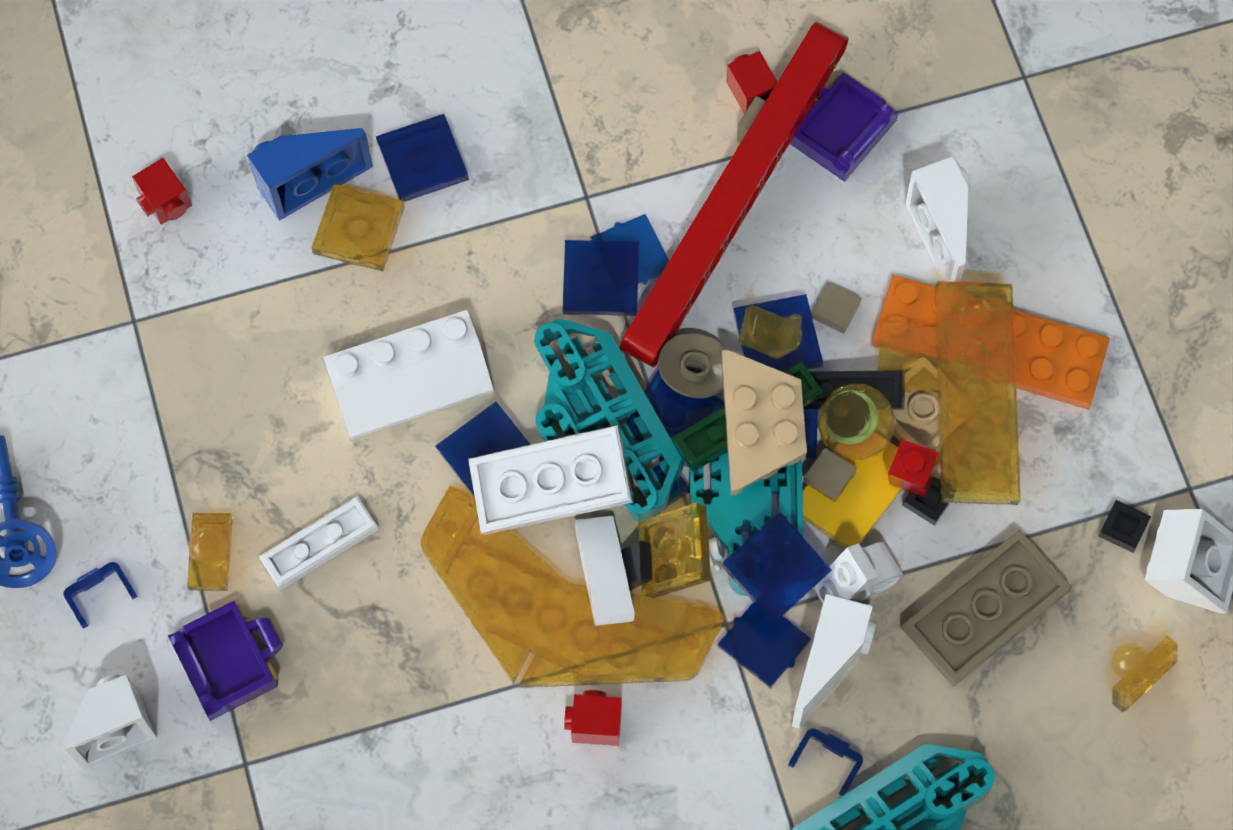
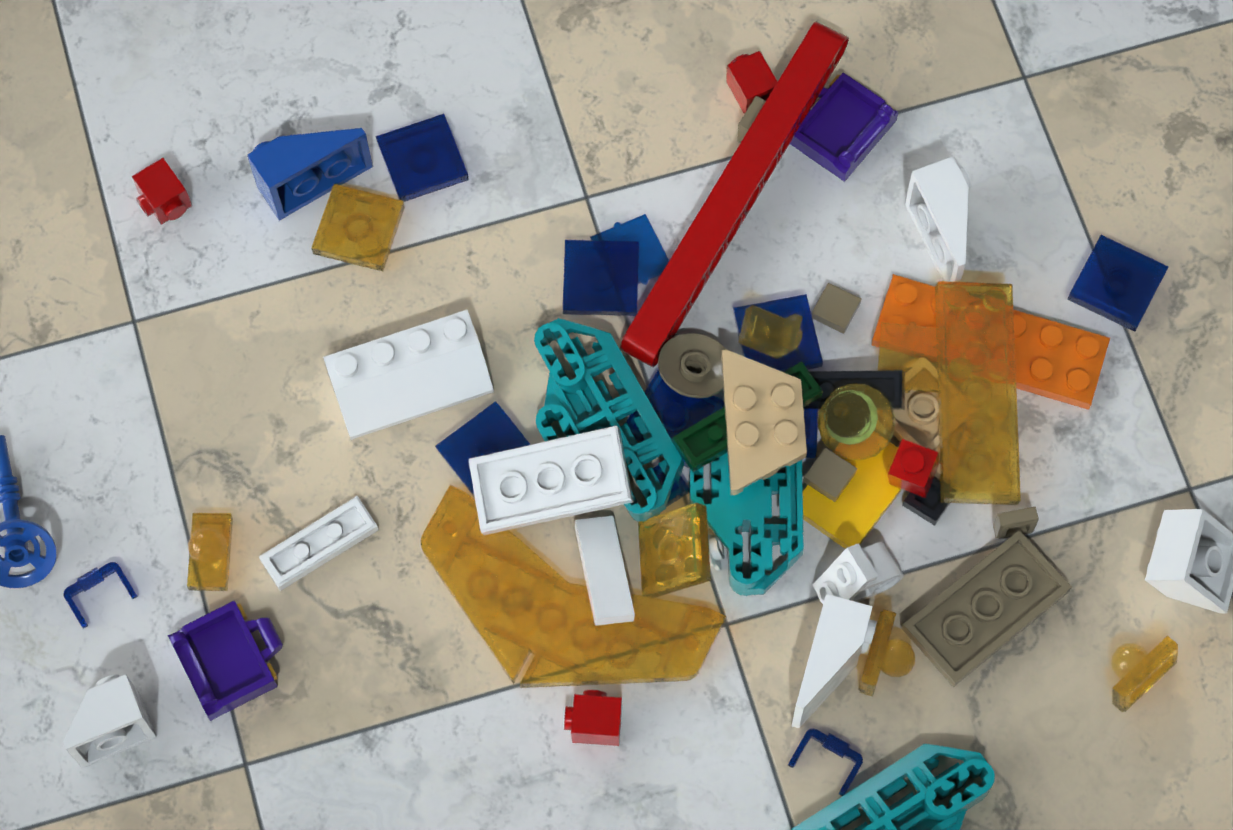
black tile [621,541,652,591] -> none
clear blue piece [717,597,811,689] -> none
clear blue plate [720,511,832,623] -> none
black tile [1098,500,1151,553] -> none
none -> clear yellow tile [858,609,916,697]
none -> dark tan tile [993,506,1039,539]
none -> clear blue plate [1067,235,1168,332]

